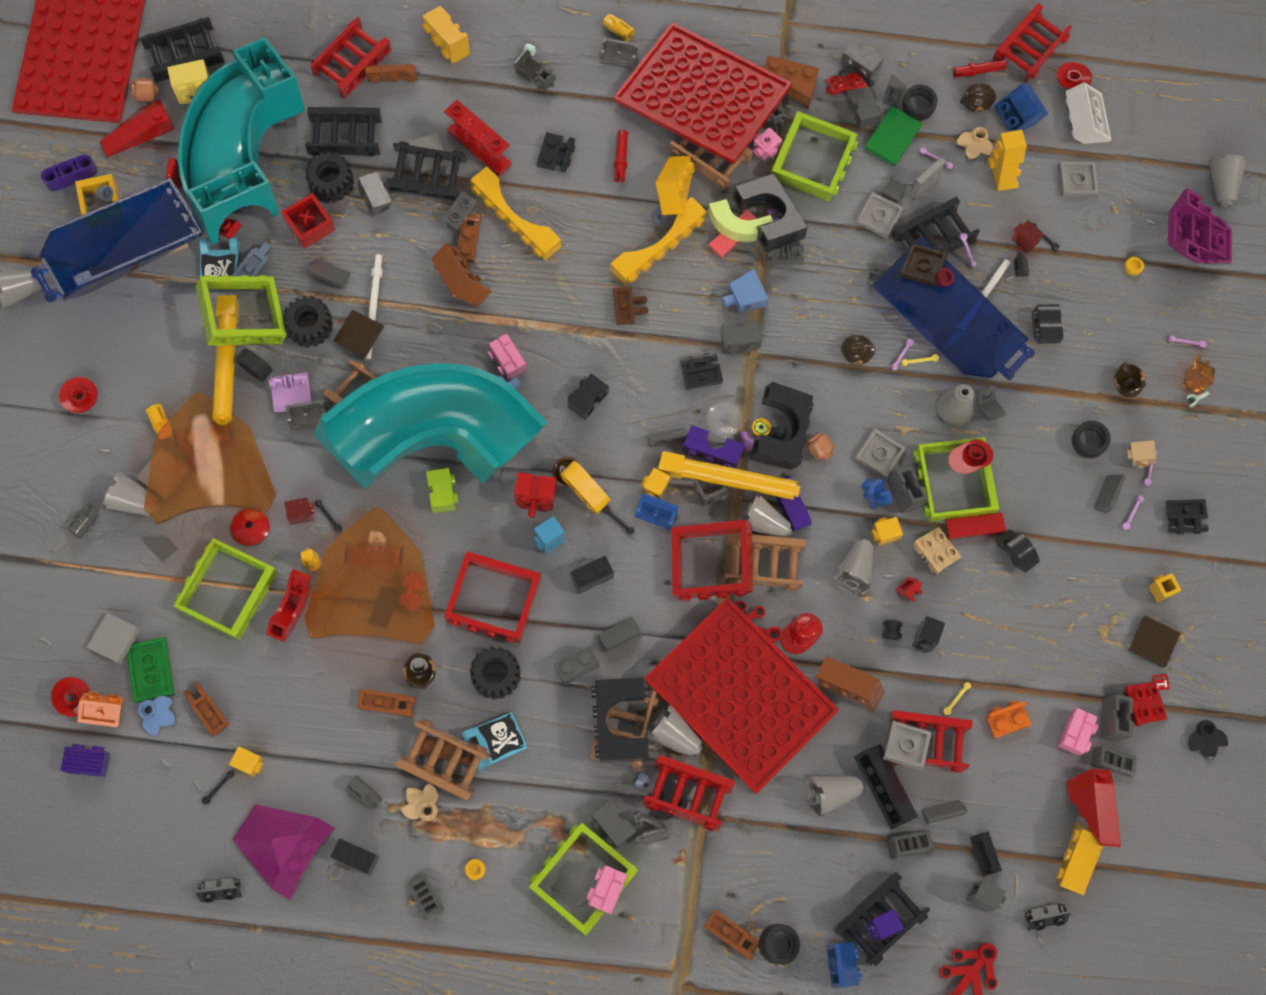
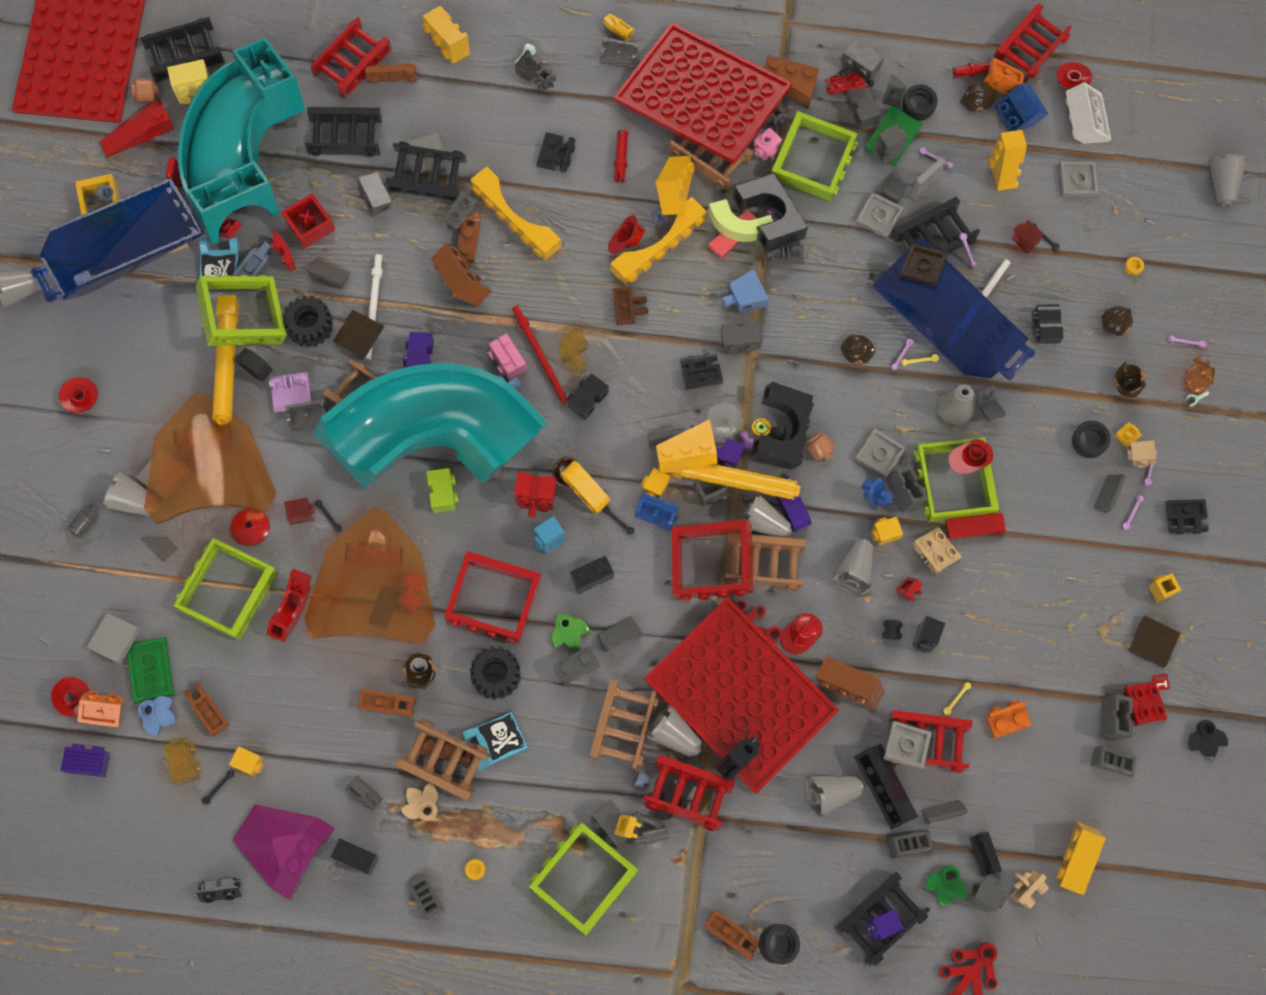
dark purple beam [41,154,97,191] -> none
yellow hinge [146,404,173,440] -> none
yellow hinge [300,548,321,571] -> none
black tyre [305,151,354,203] -> none
red fence [444,100,512,177] -> none
bright pink brick [586,865,627,915] -> none
black arch [591,677,649,763] -> none
blue slope [826,943,862,988] -> none
dark red tile [935,268,954,288] -> none
tan plate [957,127,992,159] -> none
black brick [995,529,1040,573] -> none
black slope [1013,252,1029,277] -> none
black hinge [1025,903,1070,931] -> none
bright pink brick [1058,708,1098,756] -> none
red wedge [1065,769,1121,847] -> none
magenta wedge [1167,188,1232,264] -> none
none -> clear yellow brick [163,738,202,786]
none -> red slope [270,231,297,271]
none -> dark purple brick [403,332,434,367]
none -> red bar [512,305,568,404]
none -> bright green plate [551,613,590,650]
none -> clear yellow brick [559,328,587,375]
none -> red piece [608,215,645,254]
none -> yellow tile [614,815,641,838]
none -> yellow wedge [656,419,717,473]
none -> black torso [713,737,760,782]
none -> dark grey brick [873,124,907,165]
none -> green plate [925,865,967,906]
none -> orange bracket [983,58,1024,95]
none -> tan hips [1009,870,1049,909]
none -> dark brown hair [1101,306,1133,336]
none -> yellow tile [1114,422,1142,449]

